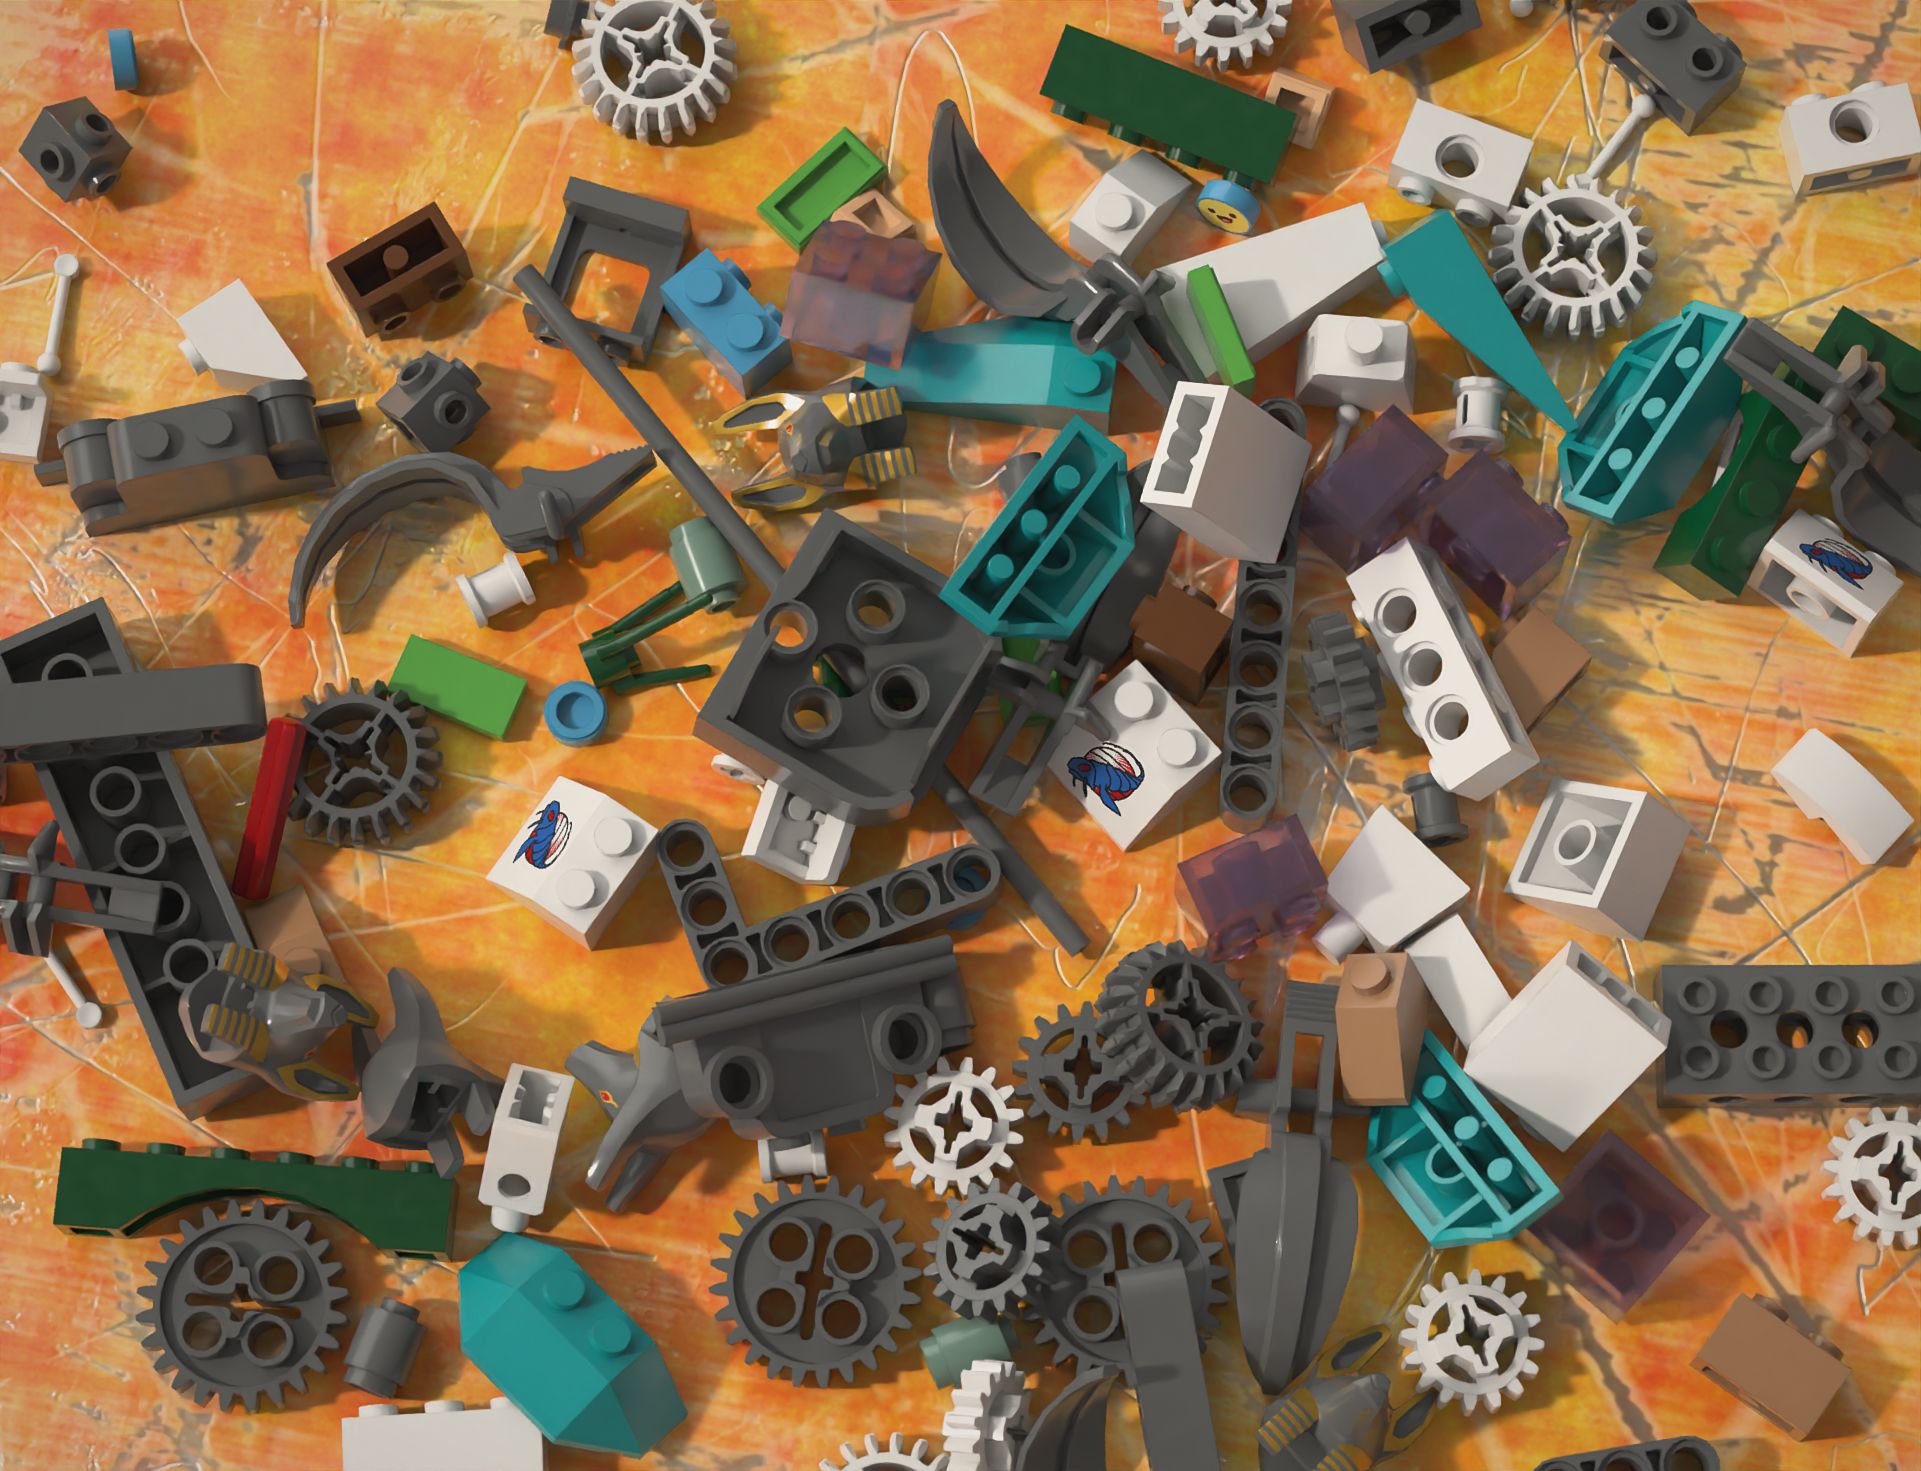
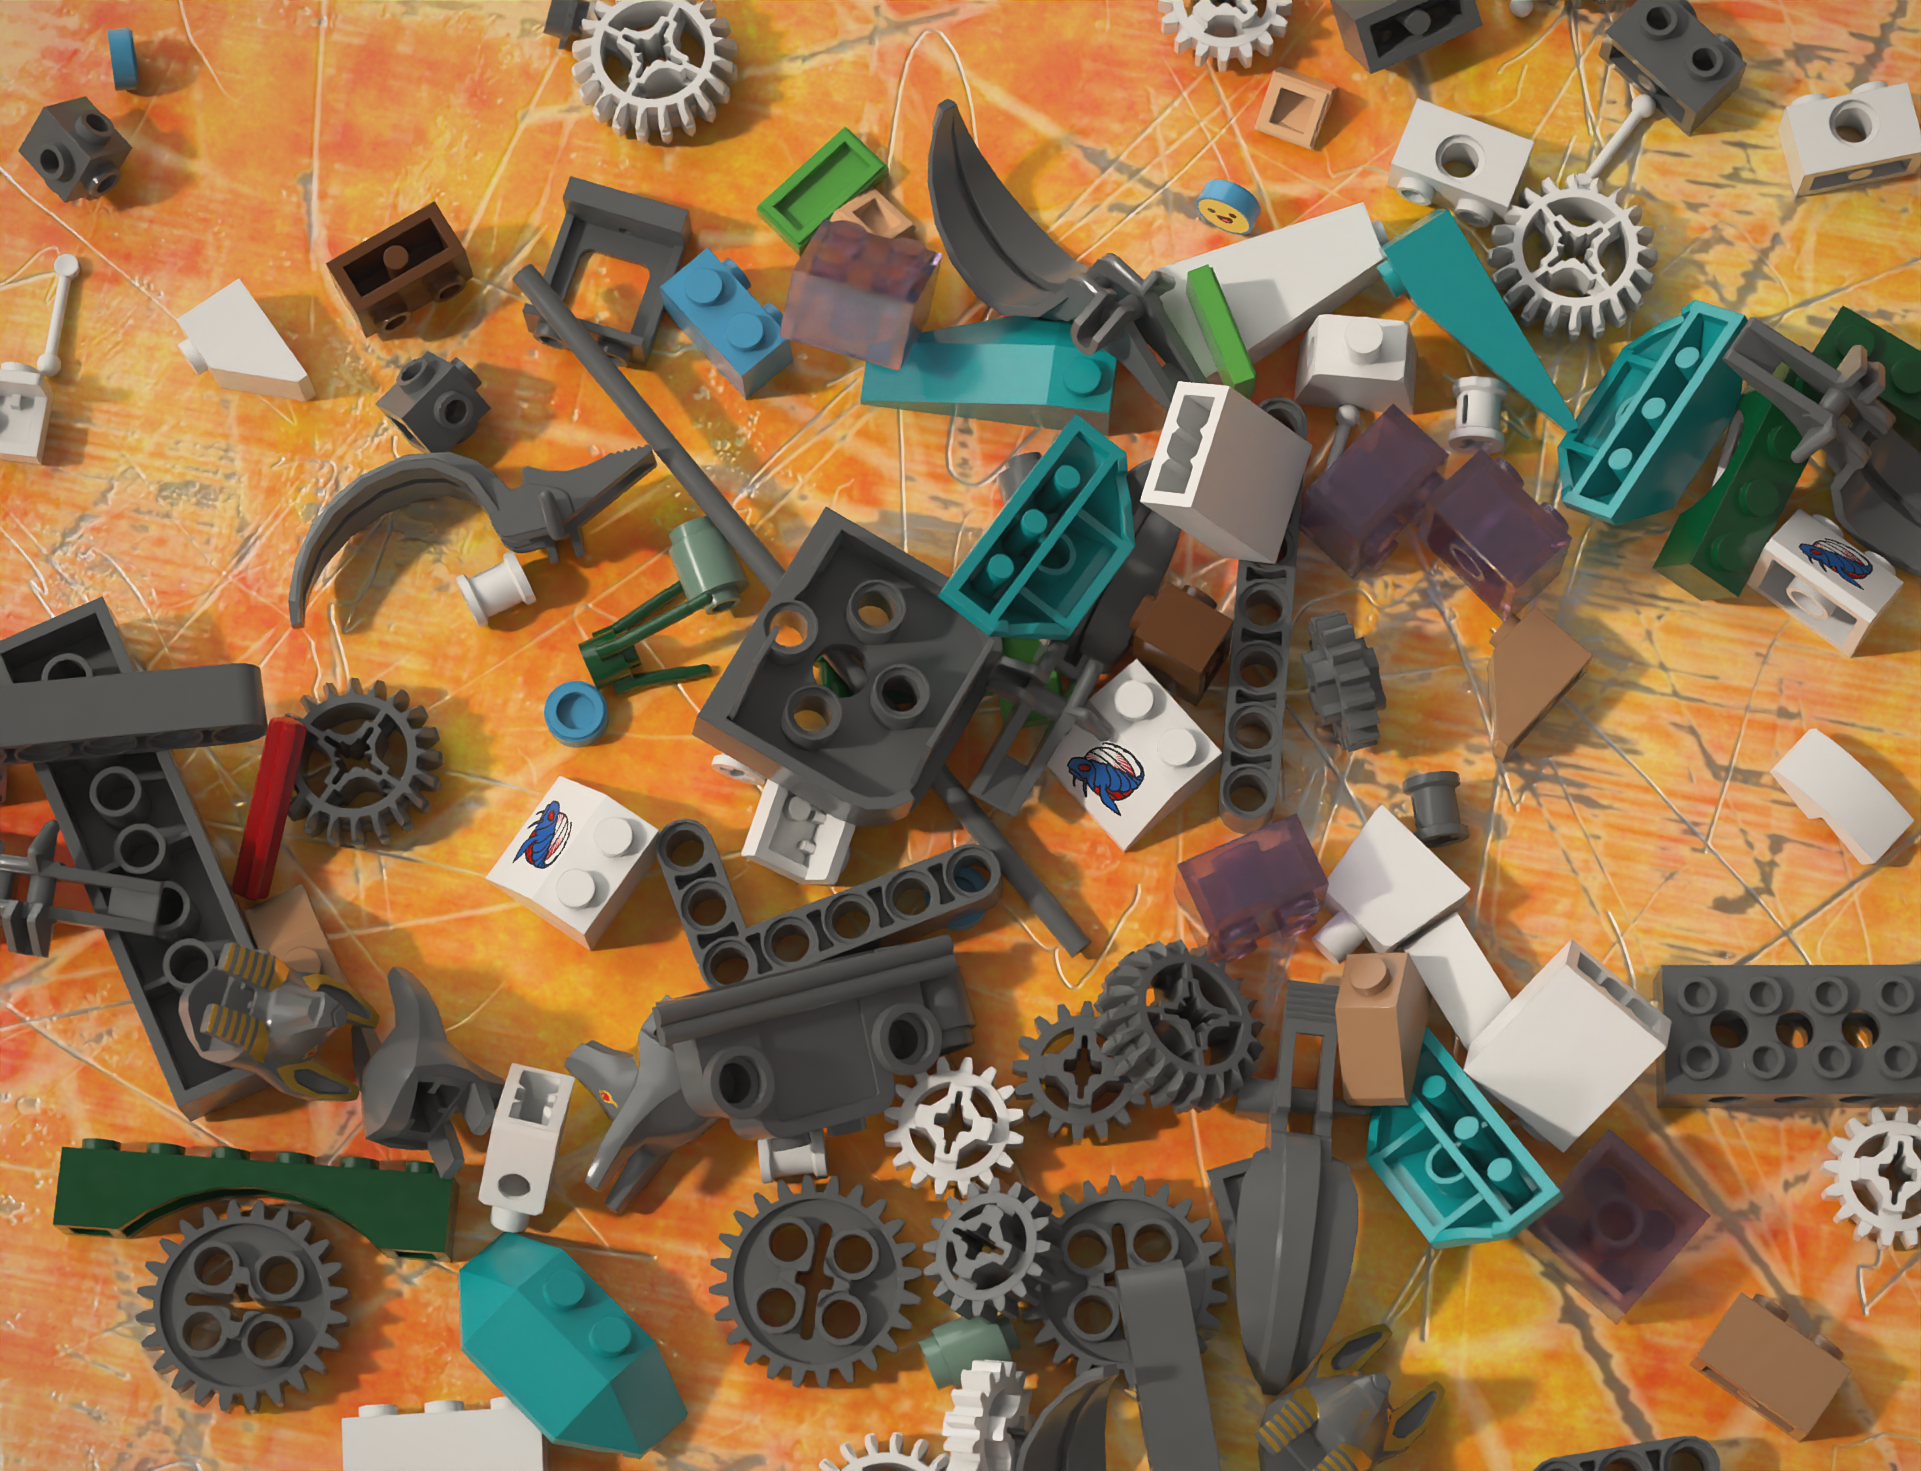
dark grey brick [34,379,362,538] -> none
white hinge [44,946,104,1029] -> none
dark grey brick [343,1297,428,1401] -> none
bright green tile [387,634,529,742] -> none
dark grey piece [713,376,918,511] -> none
dark green brick [1039,24,1302,192] -> none
white slope [1069,148,1192,266] -> none
white brick [1346,536,1540,802] -> none
white gear [1398,1269,1544,1416] -> none
white slope [1503,778,1692,942] -> none

